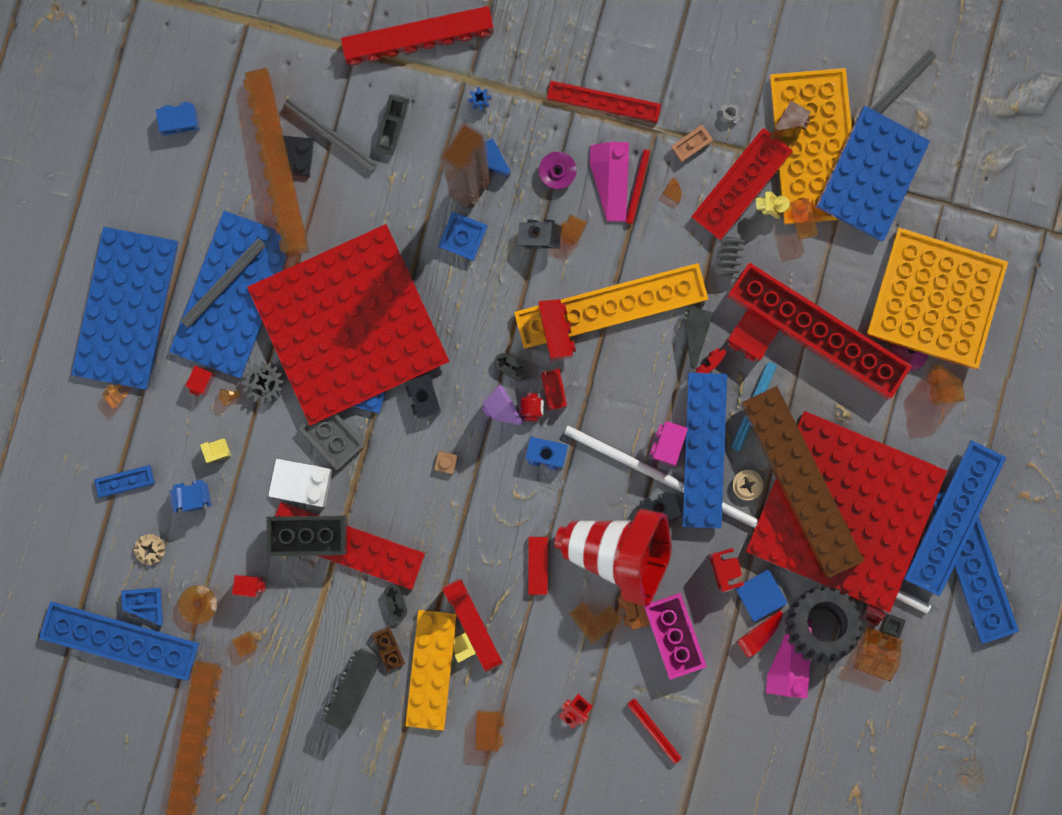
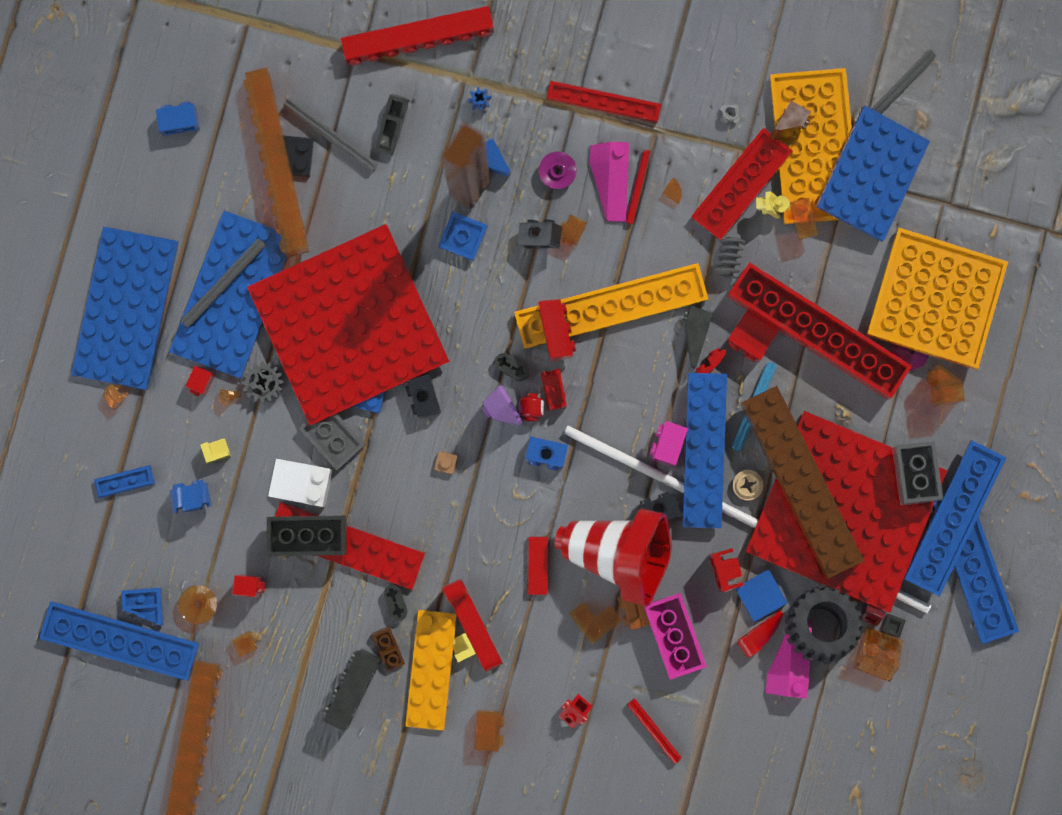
tan gear [134,534,165,565] -> none
nougat plate [671,125,713,163] -> none
none -> dark grey brick [892,441,943,506]

